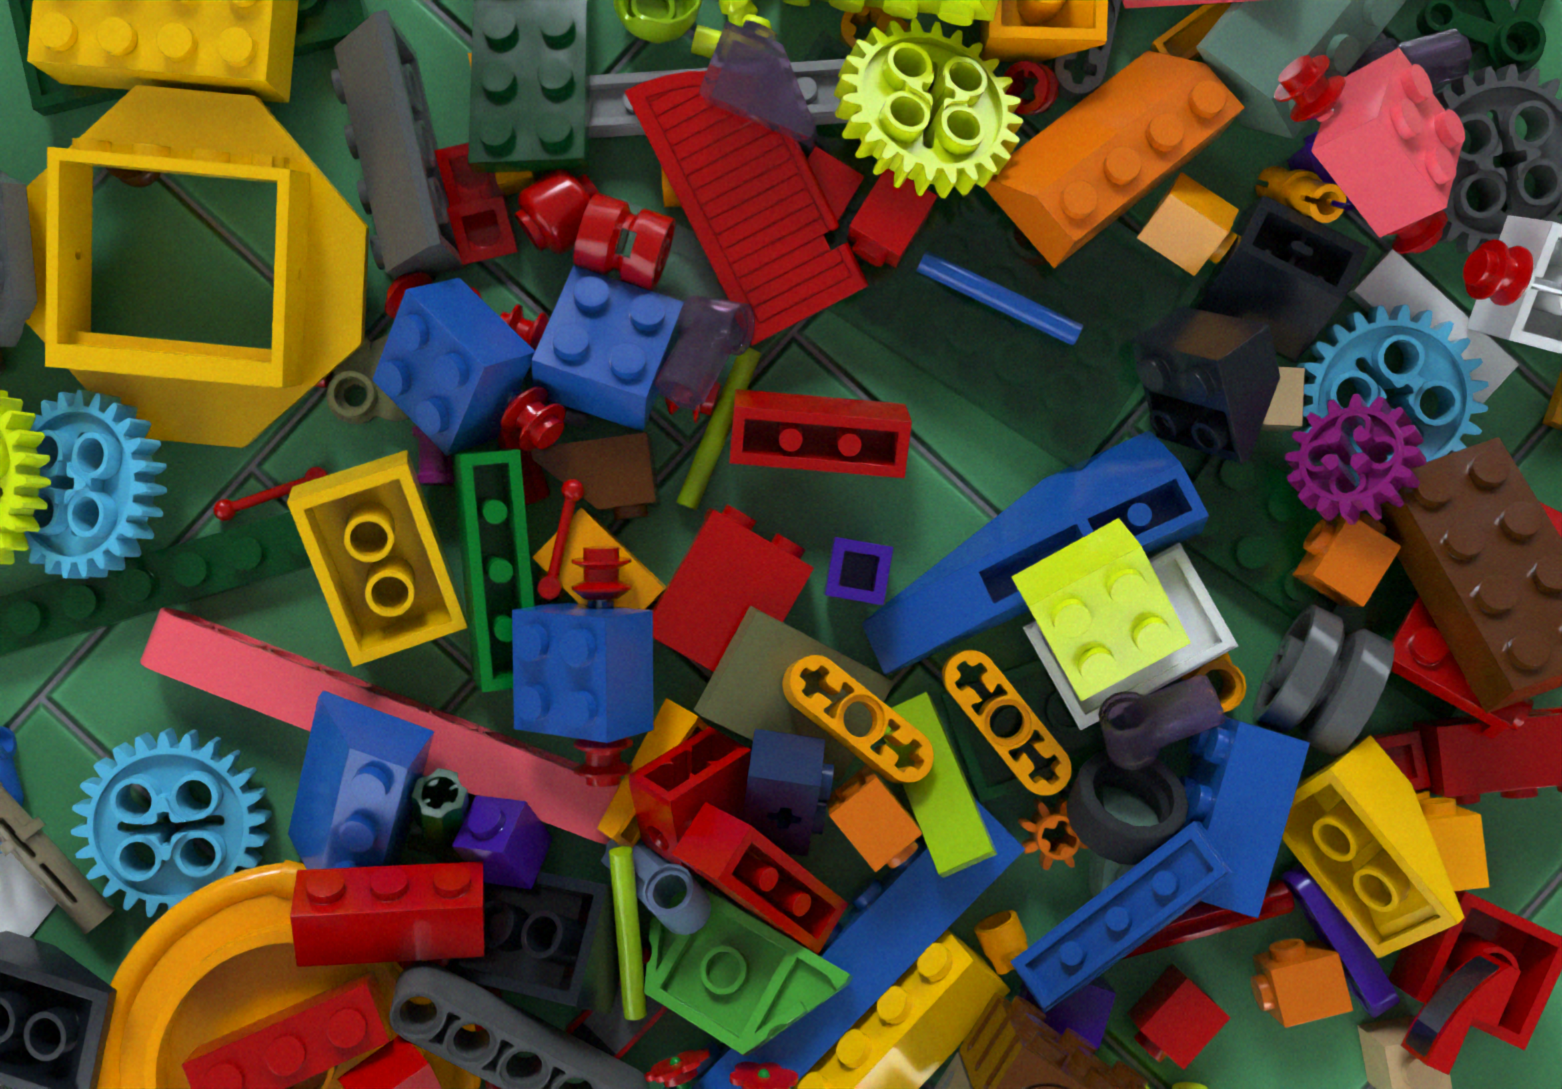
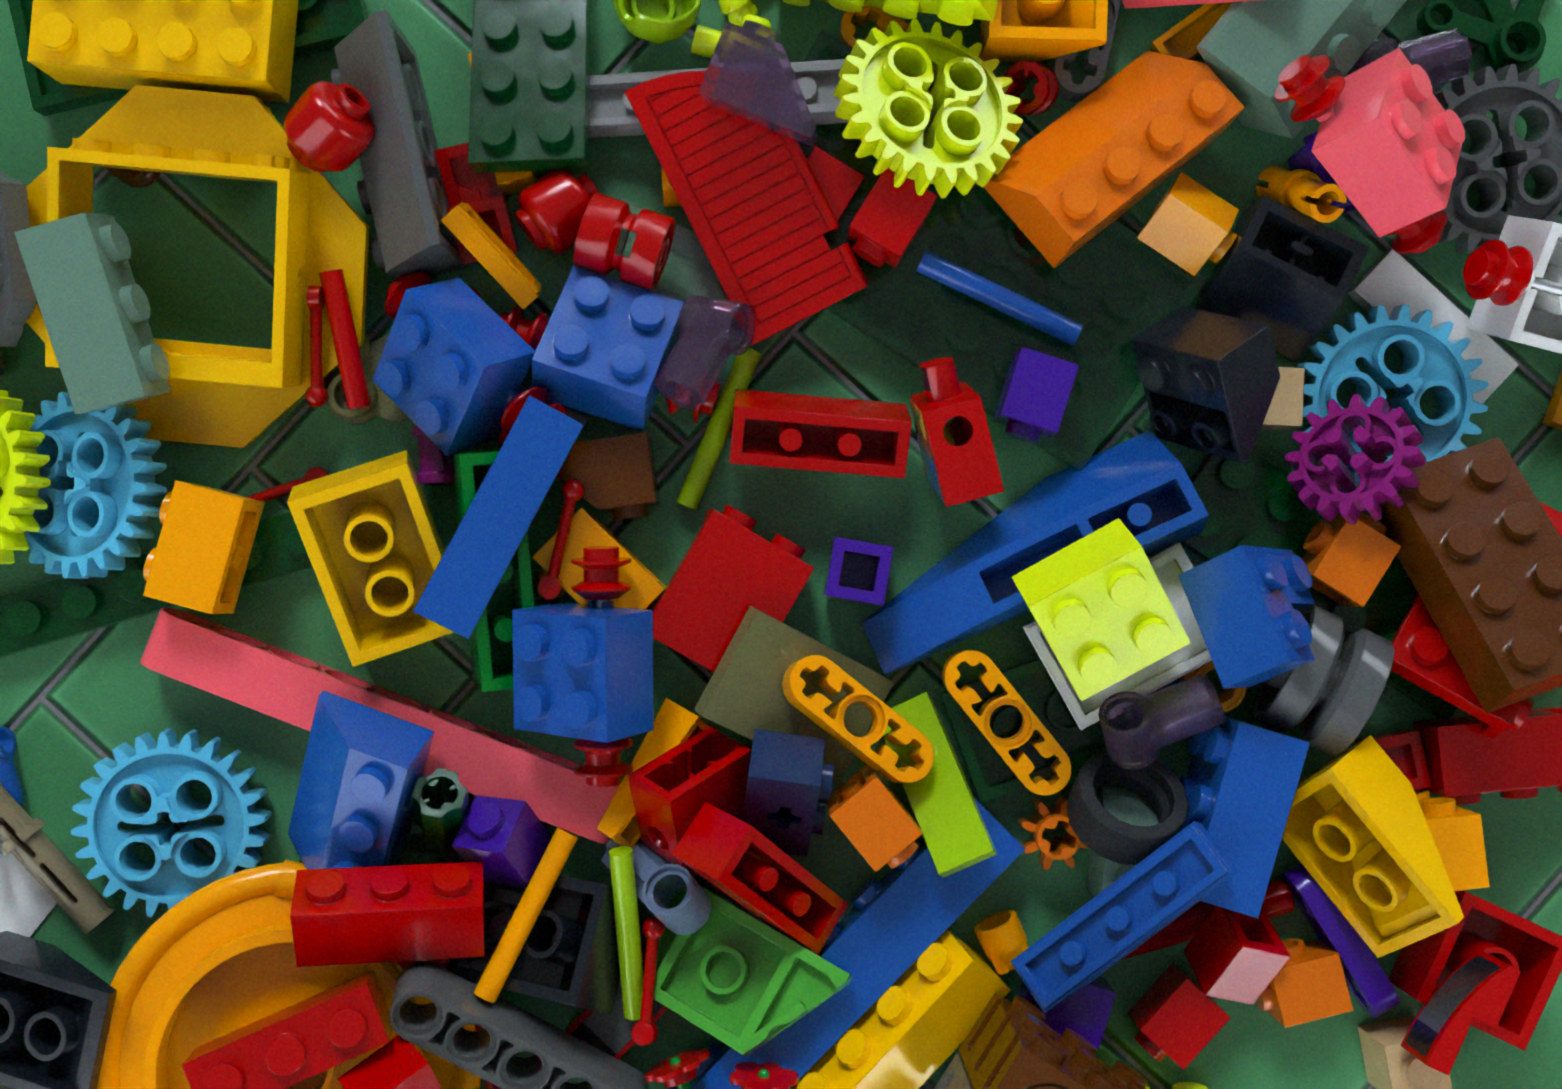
none -> sand green brick [14,212,171,415]
none -> light orange brick [143,480,265,615]
none -> red head [284,81,375,173]
none -> red hinge [305,285,329,408]
none -> red piece [319,269,371,409]
none -> blue tile [413,395,584,639]
none -> light orange tile [441,202,542,310]
none -> light orange bar [473,827,578,1003]
none -> red hinge [632,917,665,1046]
none -> red torso [909,357,1004,507]
none -> dark purple brick [992,347,1079,443]
none -> blue brick [1178,545,1315,689]
none -> red brick [1183,906,1291,1005]

